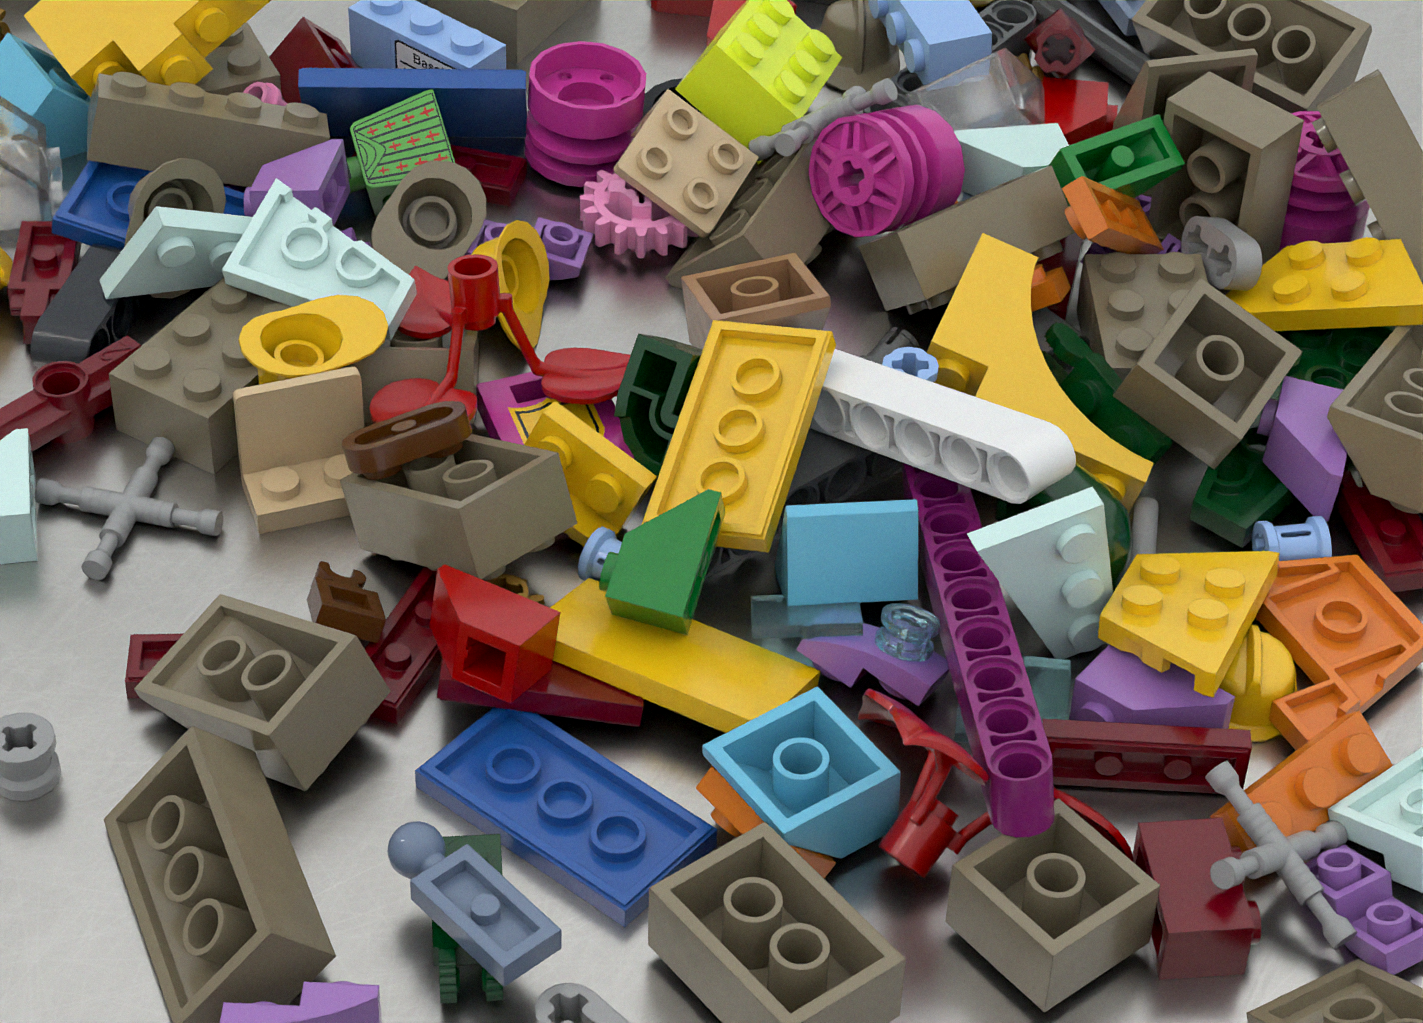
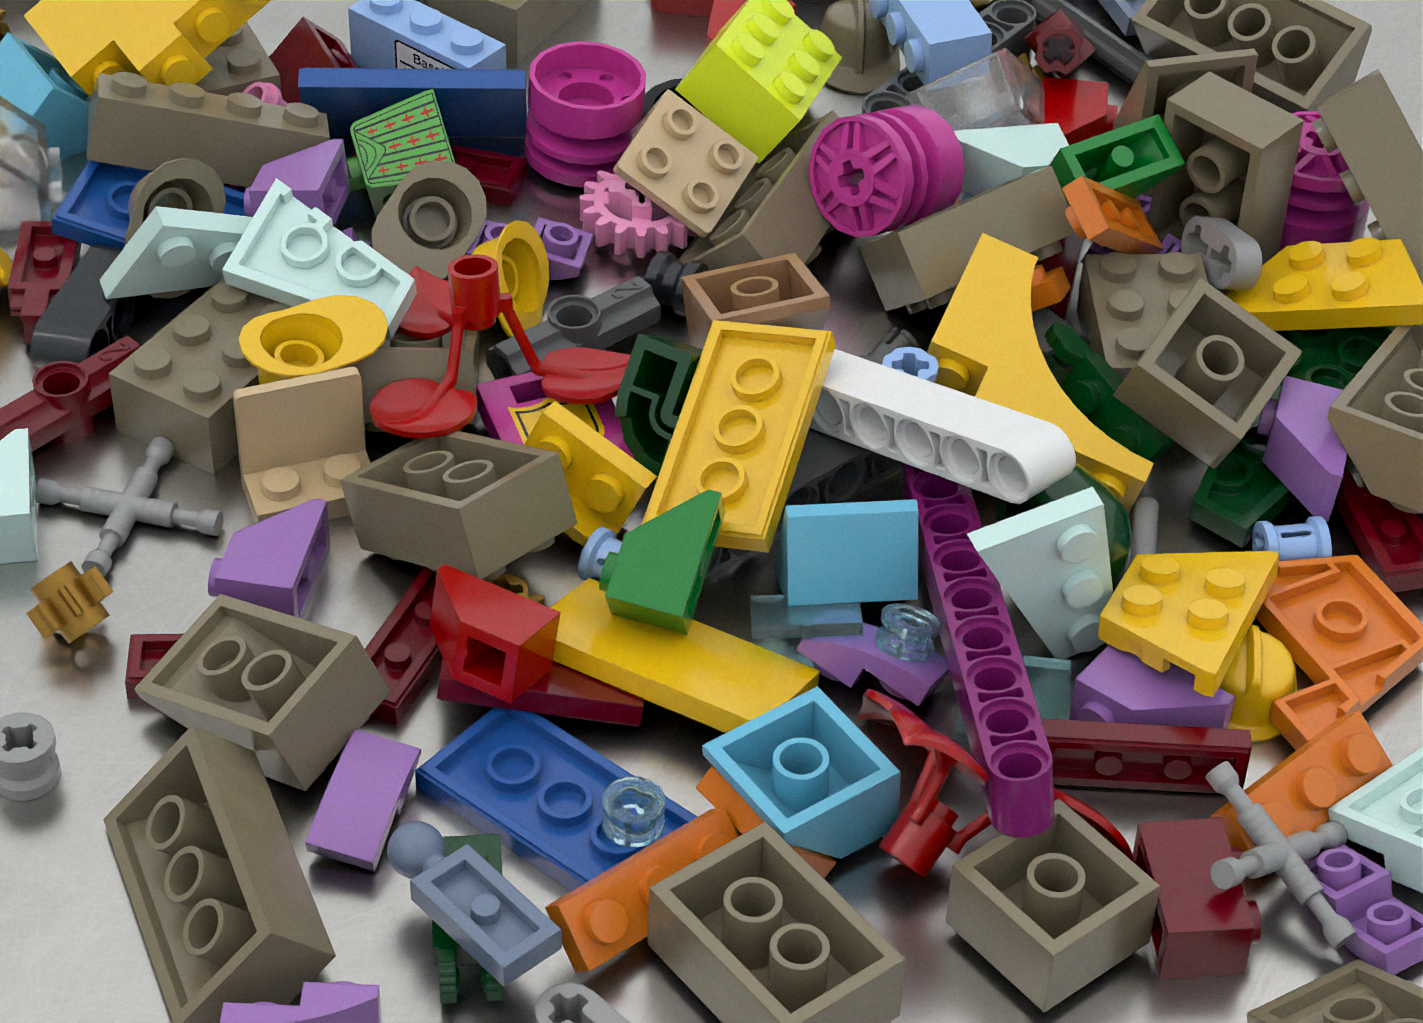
reddish brown plate [307,561,386,643] -> none
reddish brown plate [342,401,472,480] -> none
light grey piece [749,78,898,161] -> none
none -> pearl gold gear [26,561,114,644]
none -> medium lavender slope [208,499,330,619]
none -> medium lavender slope [305,729,421,871]
none -> dark grey piece [486,276,661,380]
none -> orange plate [545,807,739,973]
none -> clear light blue bush [602,776,665,847]
none -> black wheel [644,250,709,318]

